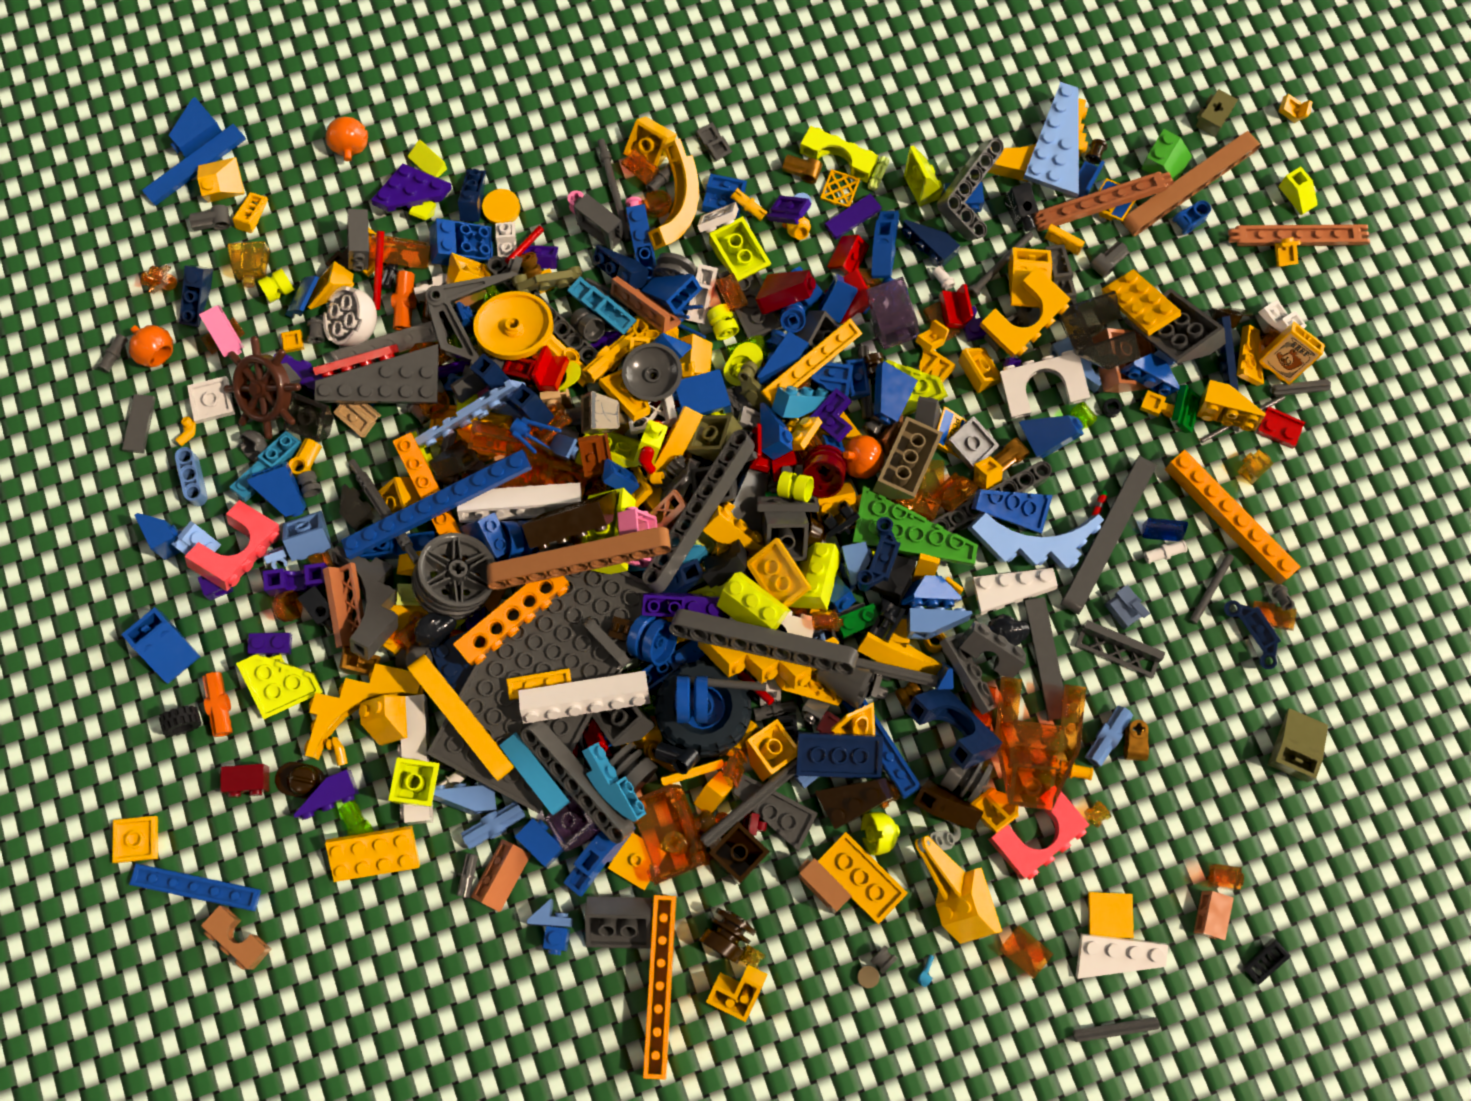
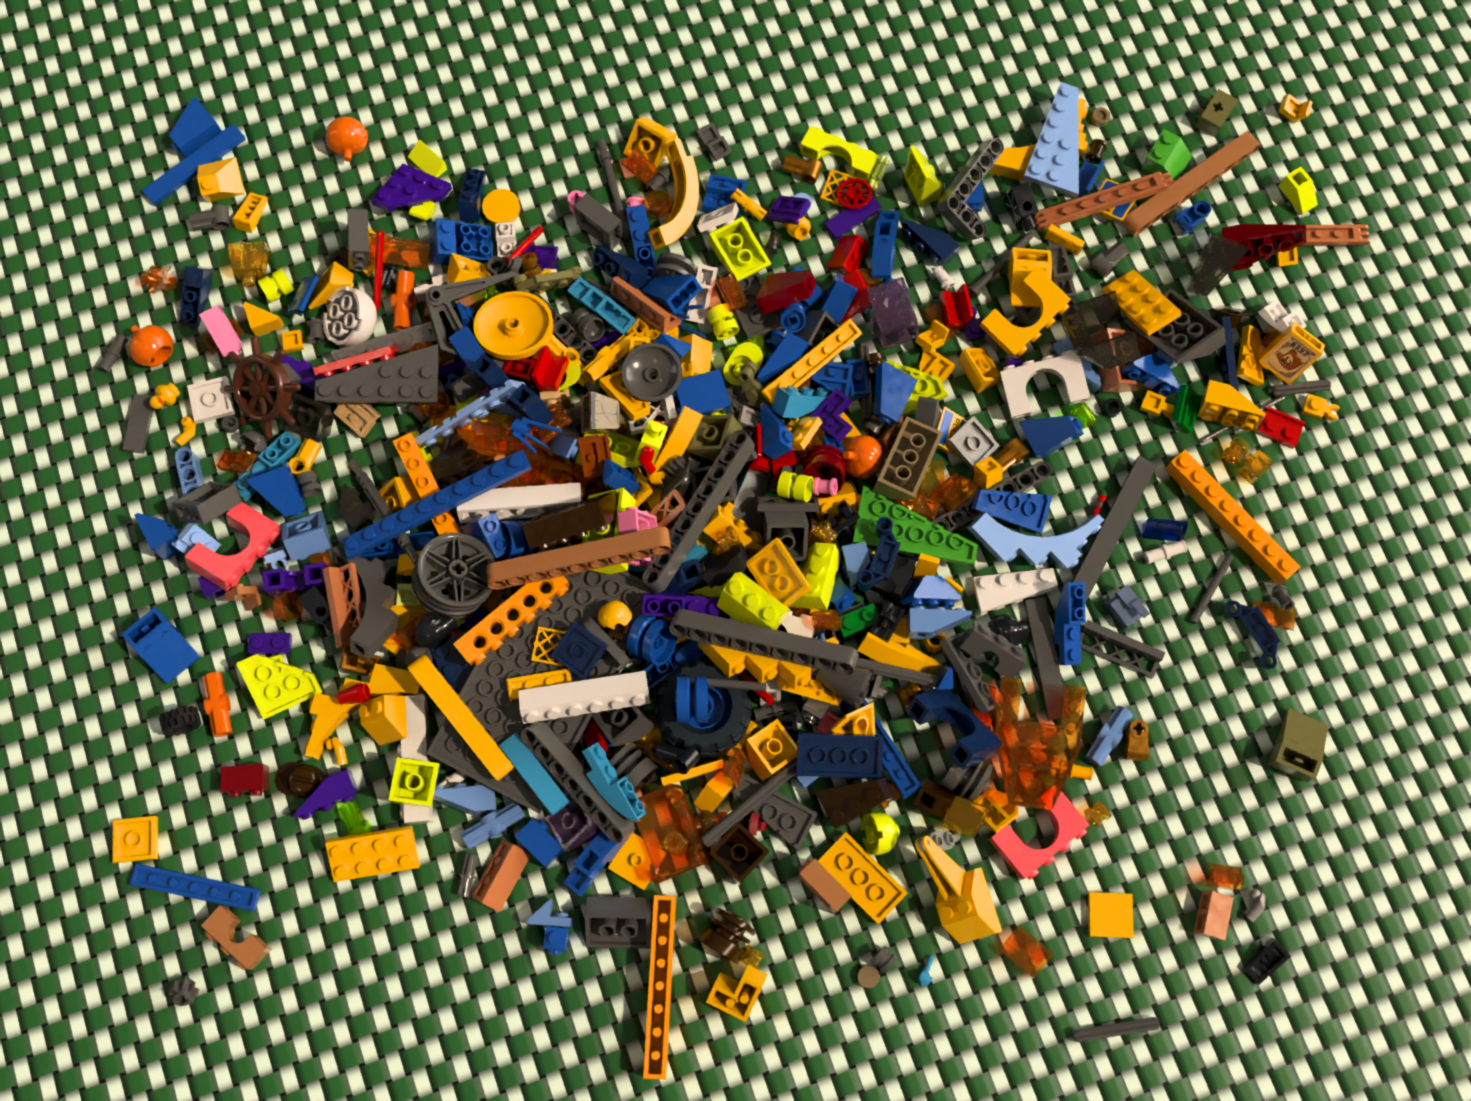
white wing [1076,933,1168,979] -> none
none -> yellow animal [149,383,180,409]
none -> dark grey gear [169,978,199,1006]
none -> dark grey window [172,481,242,525]
none -> clear orange slope [216,449,257,473]
none -> dark grey hinge [222,415,239,433]
none -> medium nougat bracket [224,584,262,611]
none -> yellow slope [243,302,285,336]
none -> red cone [337,682,371,705]
none -> blue slope [448,326,487,372]
none -> yellow window [531,626,566,667]
none -> dark blue tile [550,621,609,680]
none -> yellow hair [598,600,632,629]
none -> clear yellow wheel [715,525,740,551]
none -> clear smoke axle [763,231,782,268]
none -> clear yellow wheel [812,521,838,543]
none -> bright pink bush [813,477,838,496]
none -> red wheel [837,178,872,210]
none -> clear yellow piece [940,796,990,838]
none -> blue slope [1054,582,1086,665]
none -> dark tan tile [1090,107,1110,127]
none -> clear smoke wedge [1187,232,1249,298]
none -> dark red wedge [1222,224,1307,272]
none -> clear yellow wheel [1222,437,1251,465]
none -> light grey arm [1245,889,1265,922]
none -> yellow plate [1301,394,1340,421]

